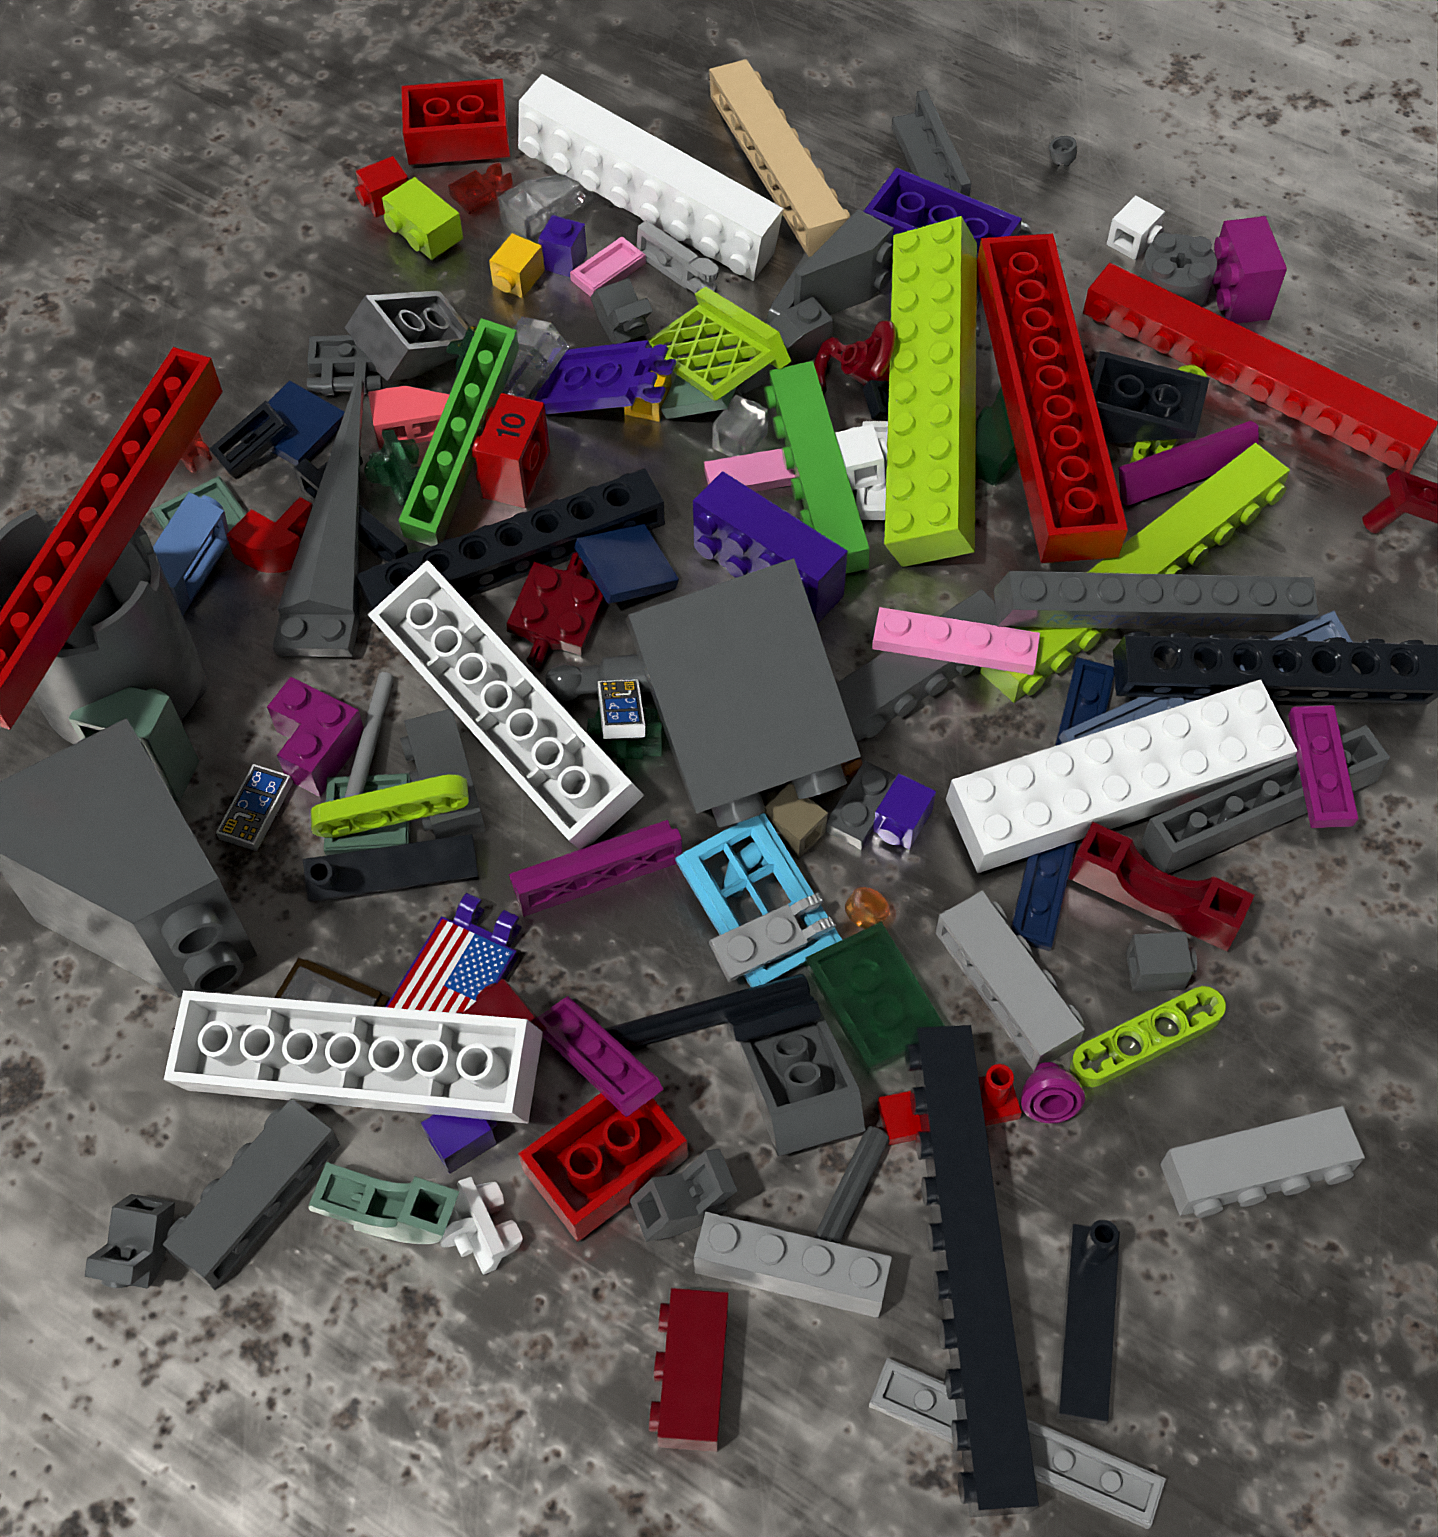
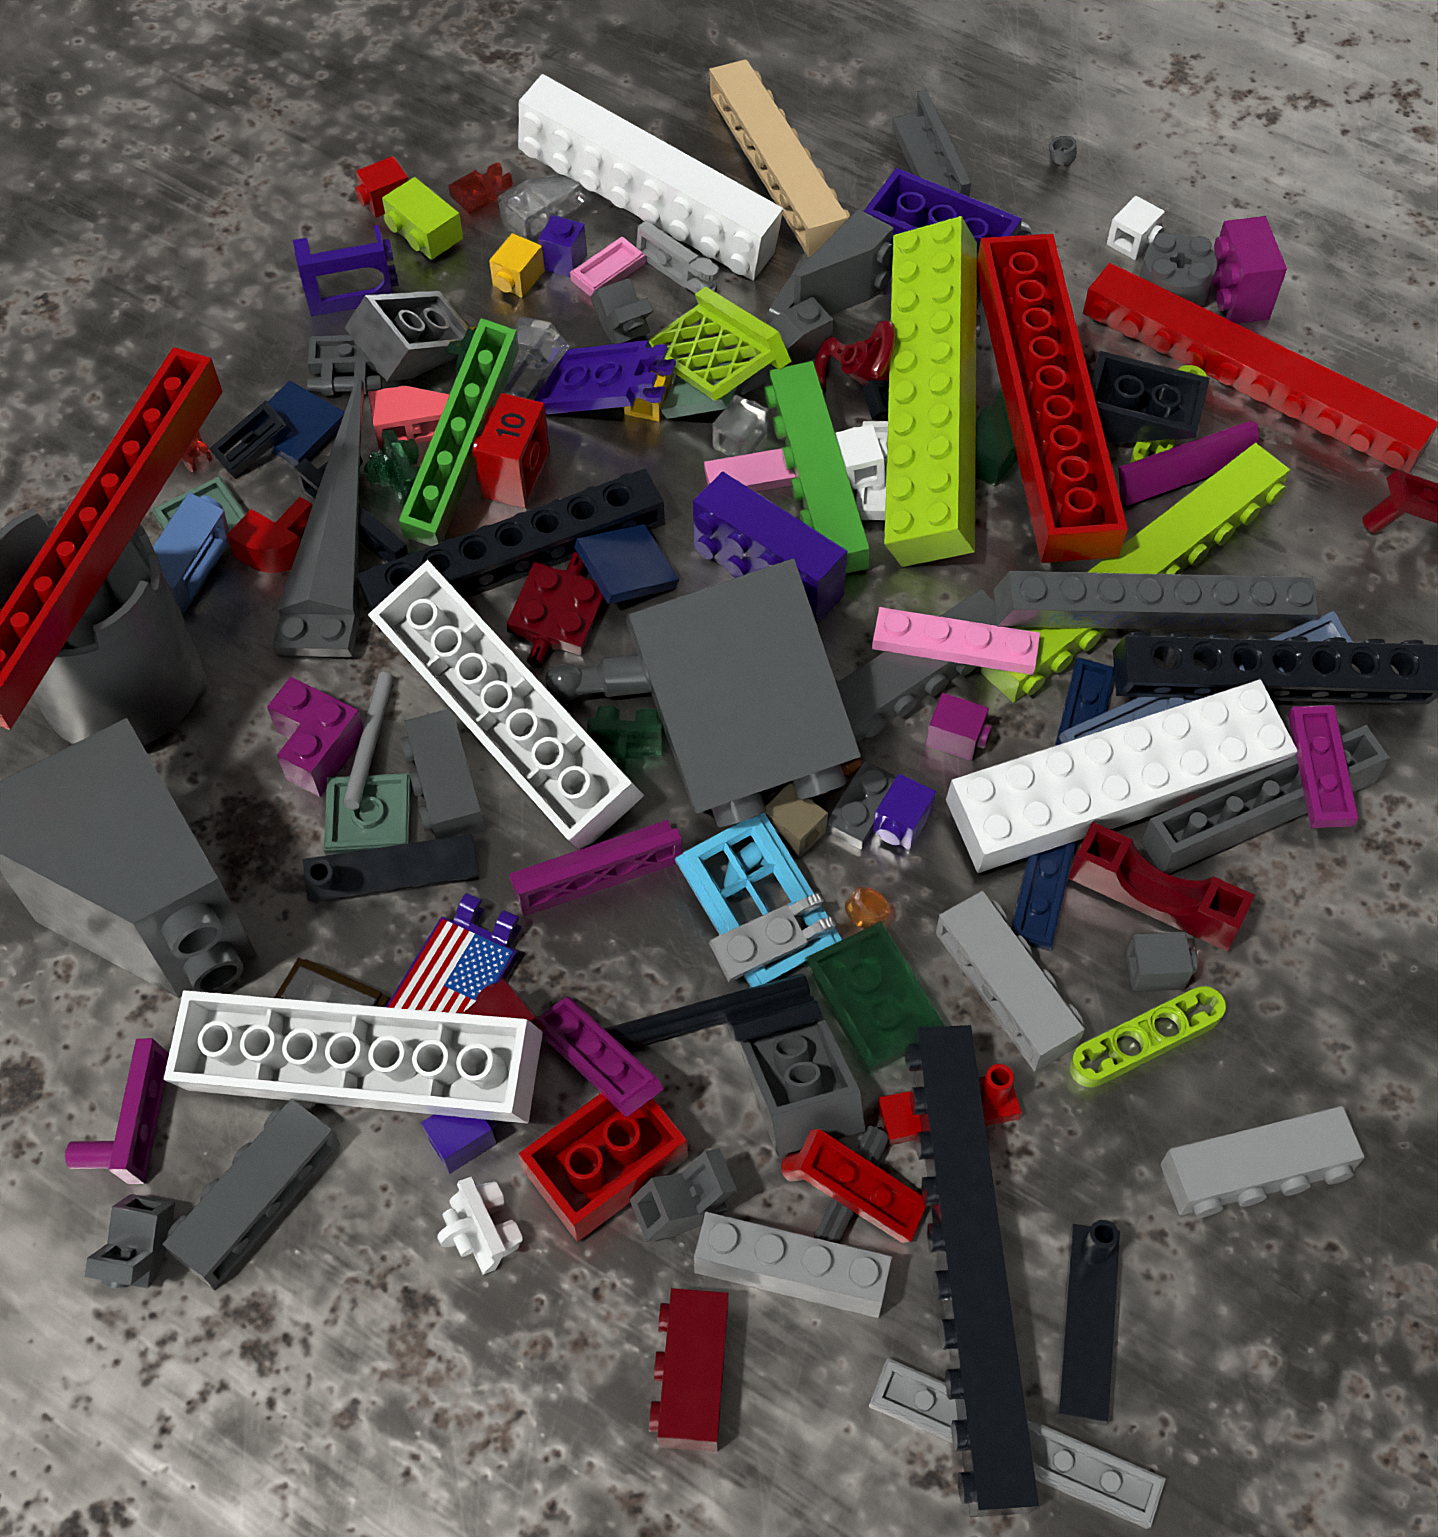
sand green slope [68,687,199,802] -> none
tile [216,764,293,851] -> none
sand green arch [309,1162,460,1244] -> none
lime beam [311,774,469,838] -> none
red brick [401,78,510,165] -> none
tile [598,679,645,739] -> none
magenta brick [1021,1062,1085,1123] -> none
none -> magenta piece [65,1038,169,1184]
none -> dark purple panel [293,225,399,317]
none -> red piece [781,1129,926,1243]
none -> magenta brick [926,692,992,761]

